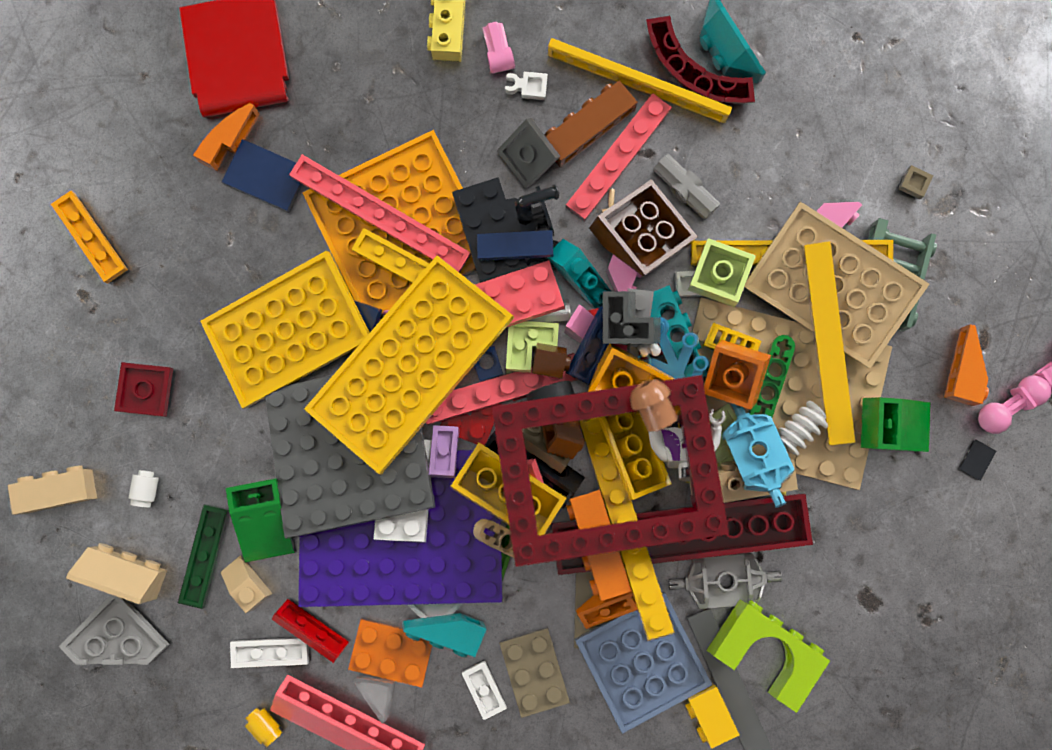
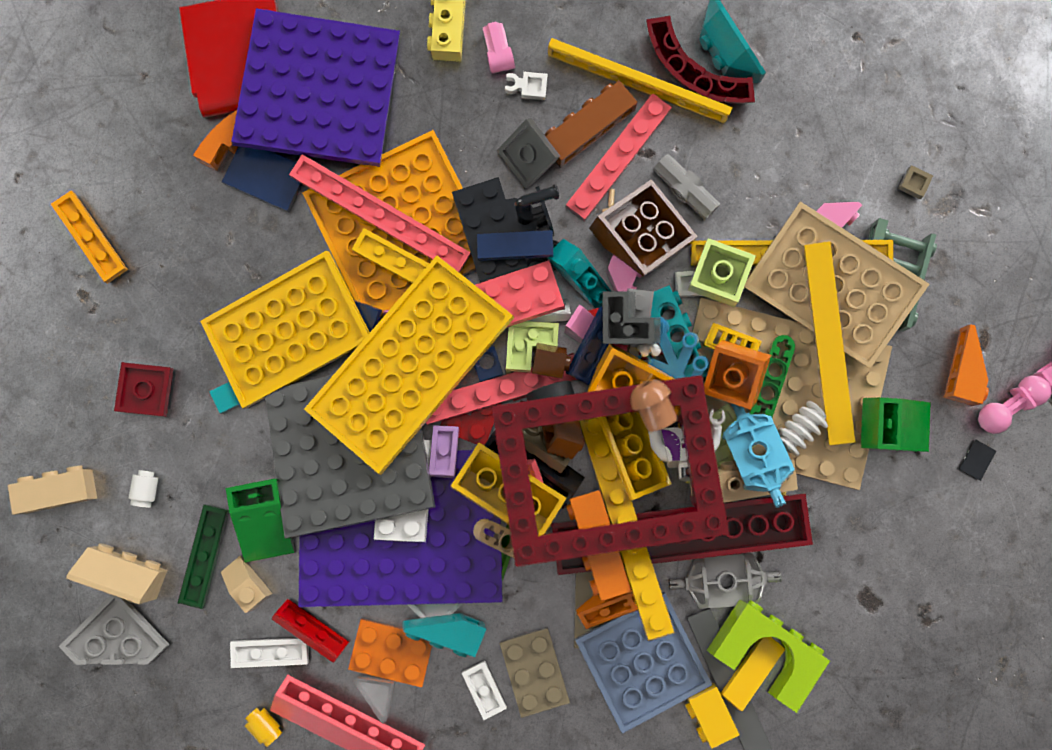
none -> teal tile [209,382,240,414]
none -> dark purple plate [231,8,400,167]
none -> yellow tile [720,637,786,711]

